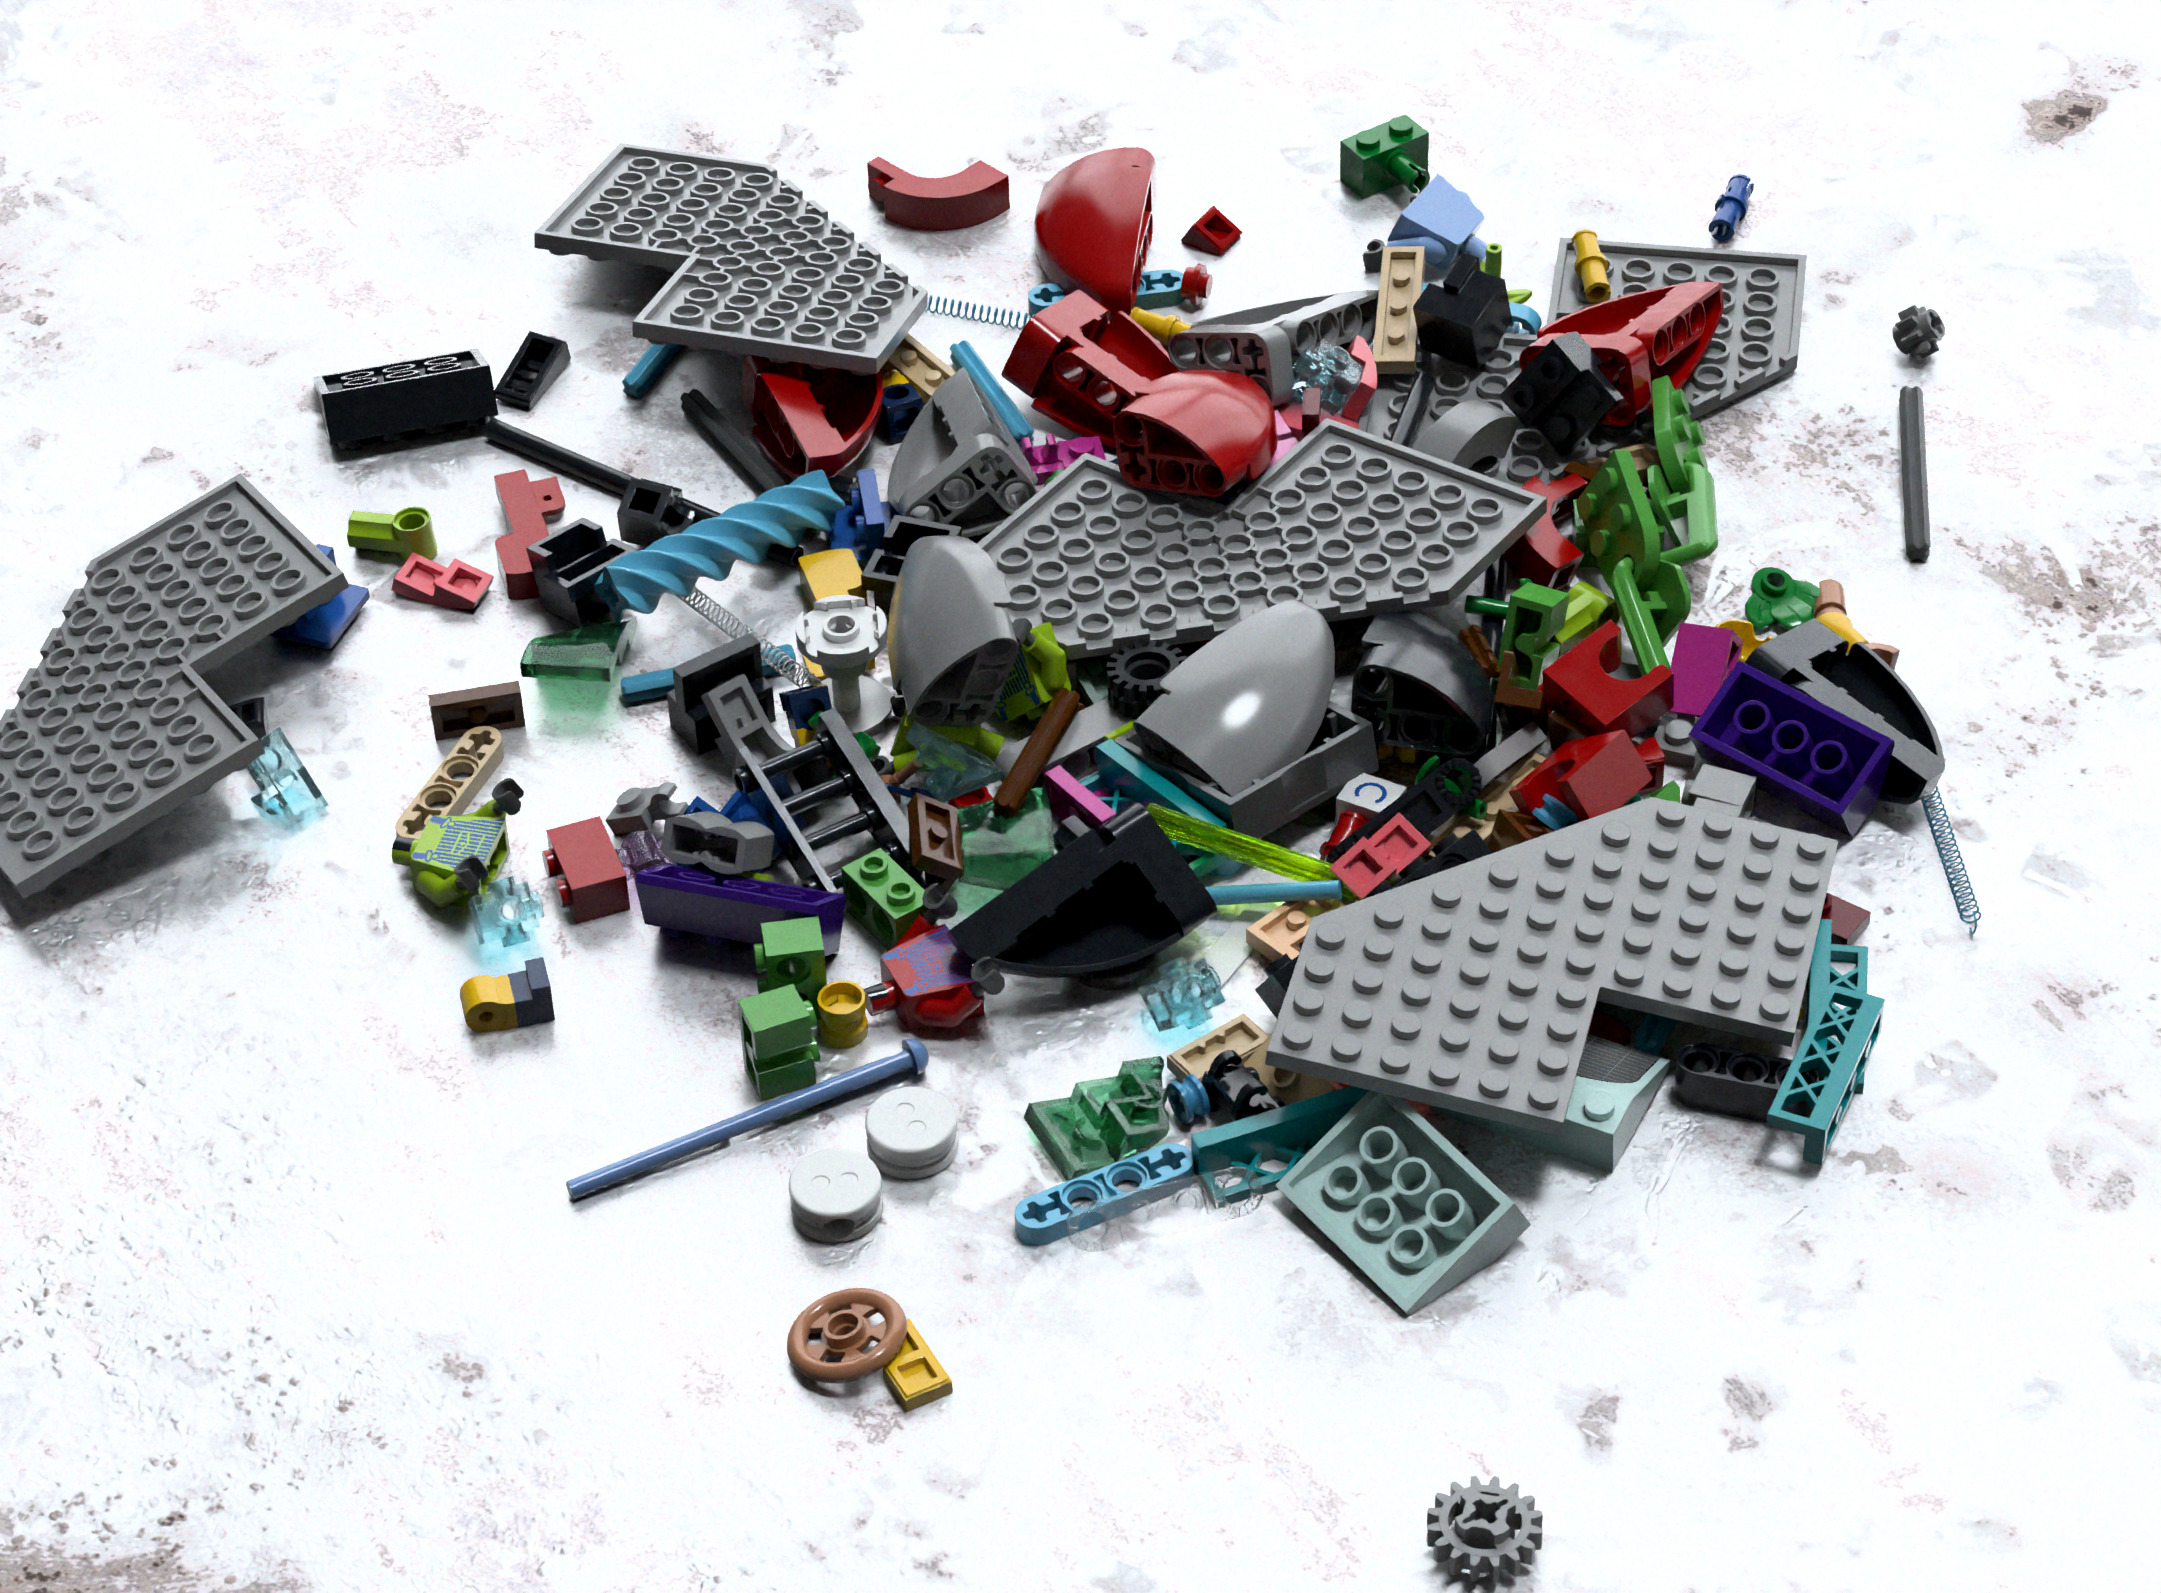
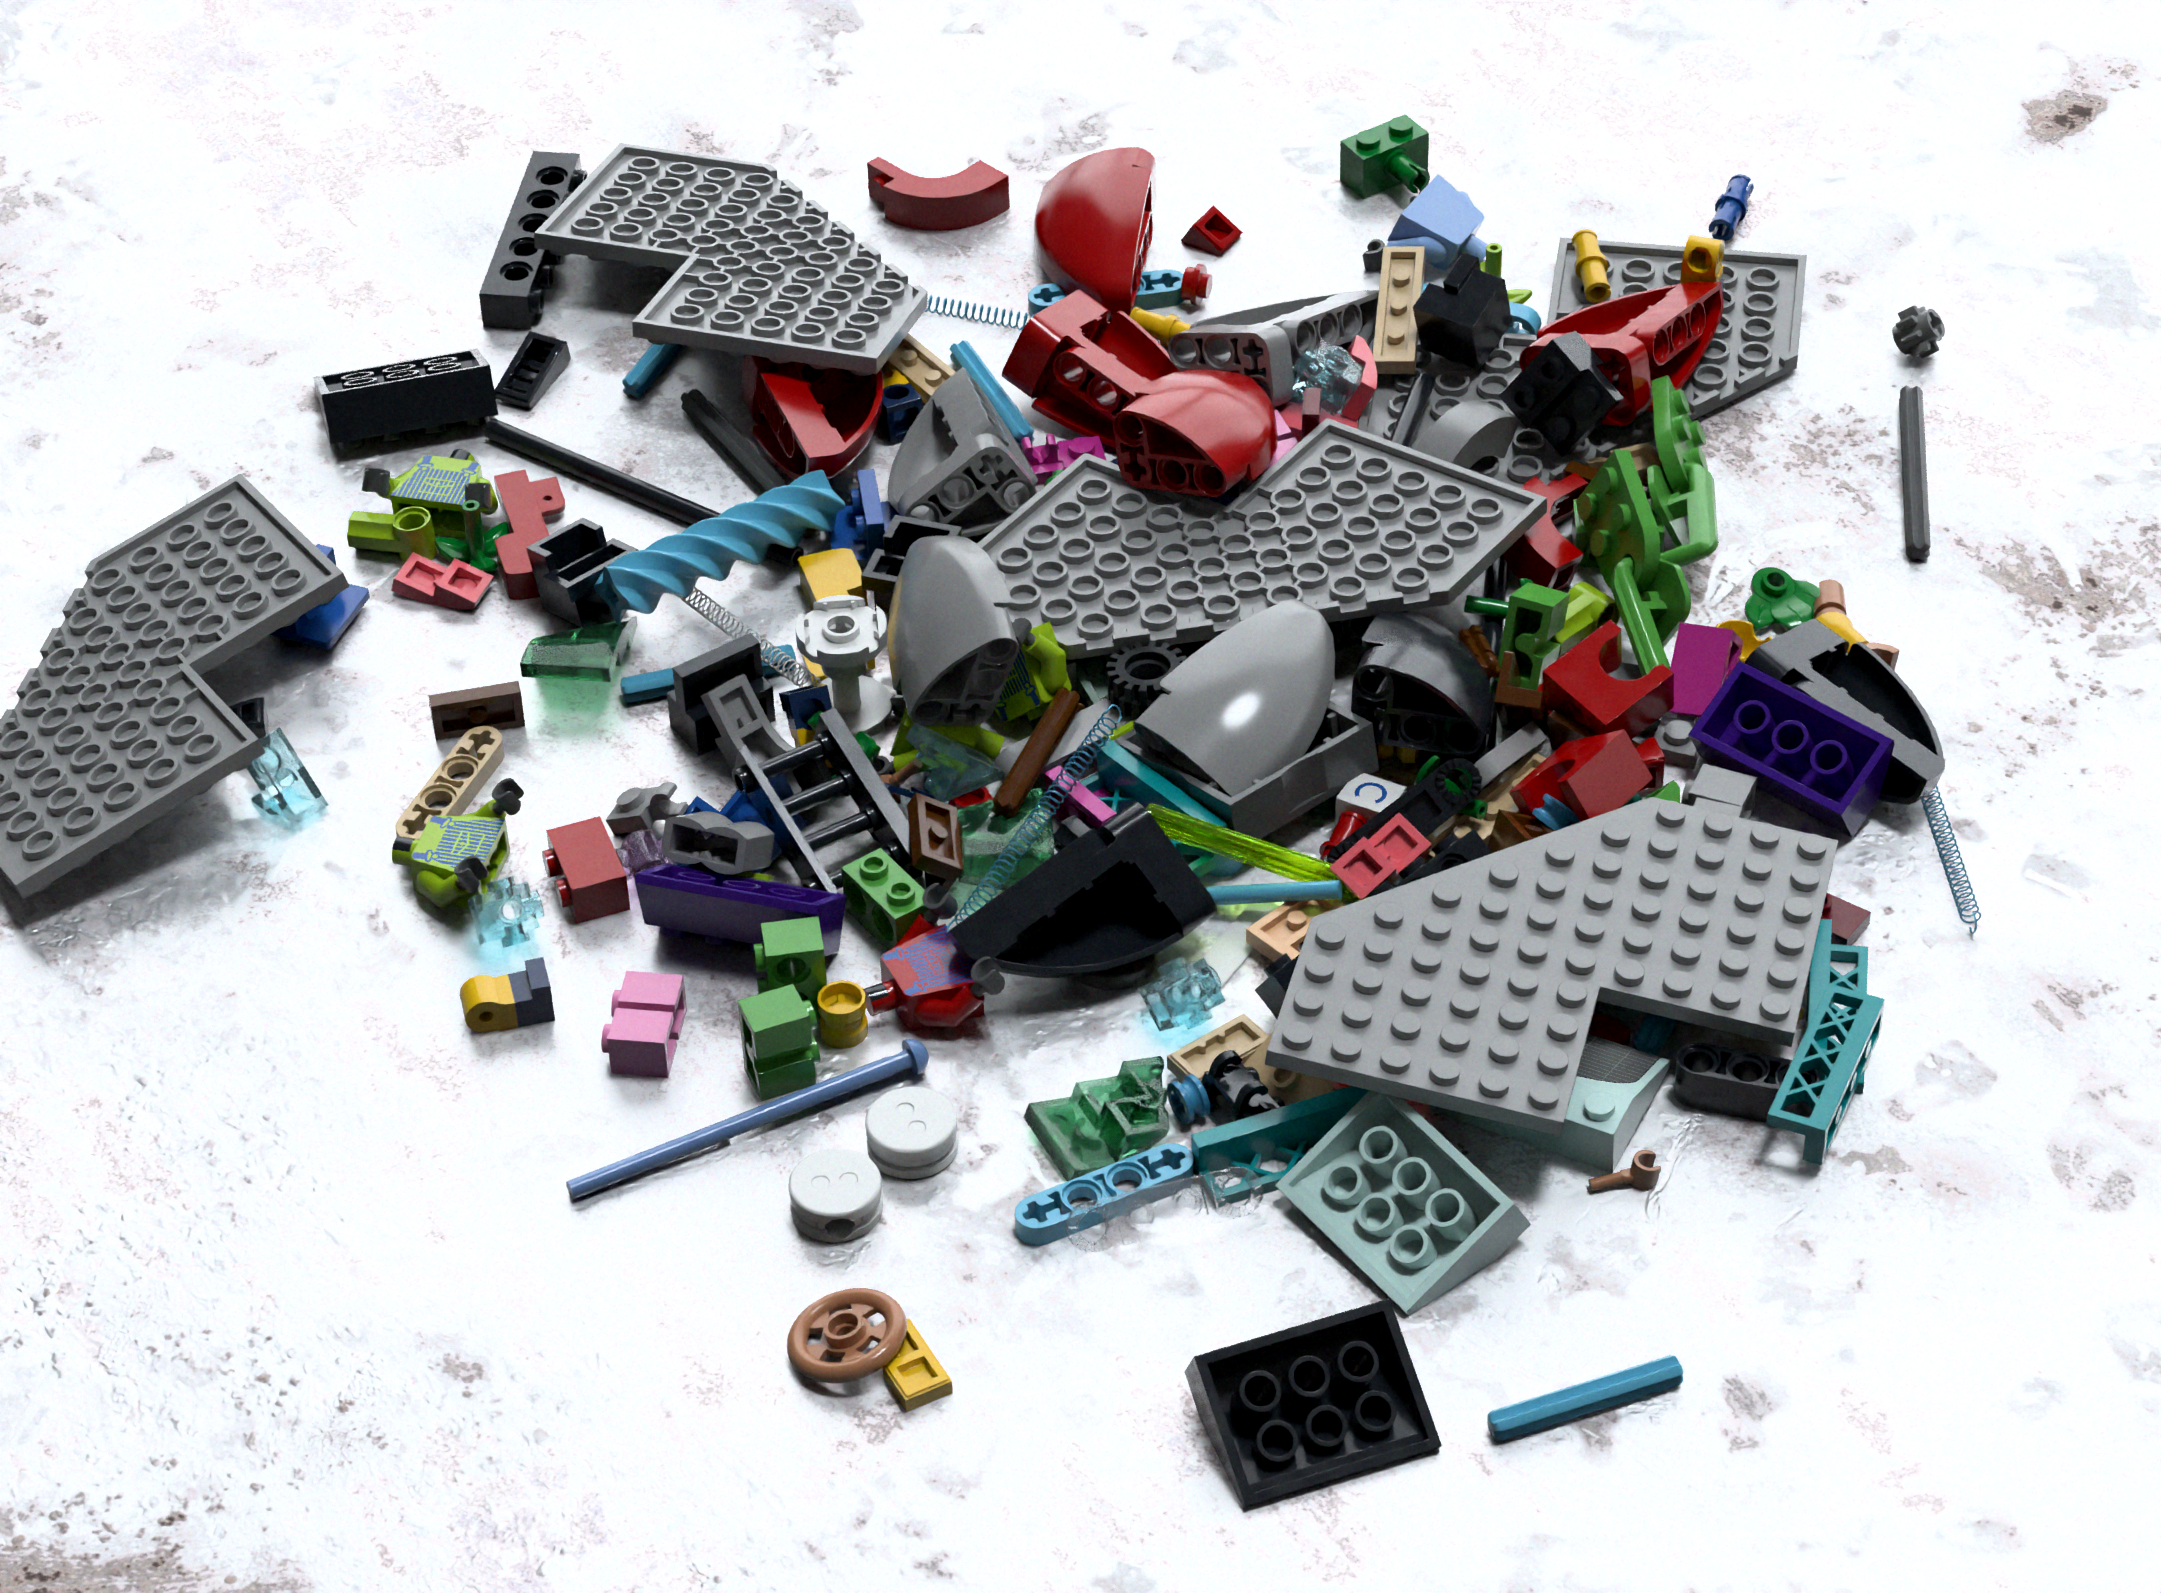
black brick [617,478,696,547] -> none
light grey gear [1426,1476,1543,1583] -> none
none -> torso [361,449,498,539]
none -> green plant [435,500,510,573]
none -> black brick [479,151,588,330]
none -> bright pink piece [601,971,687,1078]
none -> medium azure piece [947,704,1121,932]
none -> black slope [1184,1298,1442,1508]
none -> medium azure axle [1487,1355,1684,1441]
none -> nougat hand [1589,1150,1661,1191]
none -> yellow leg [1680,235,1725,293]

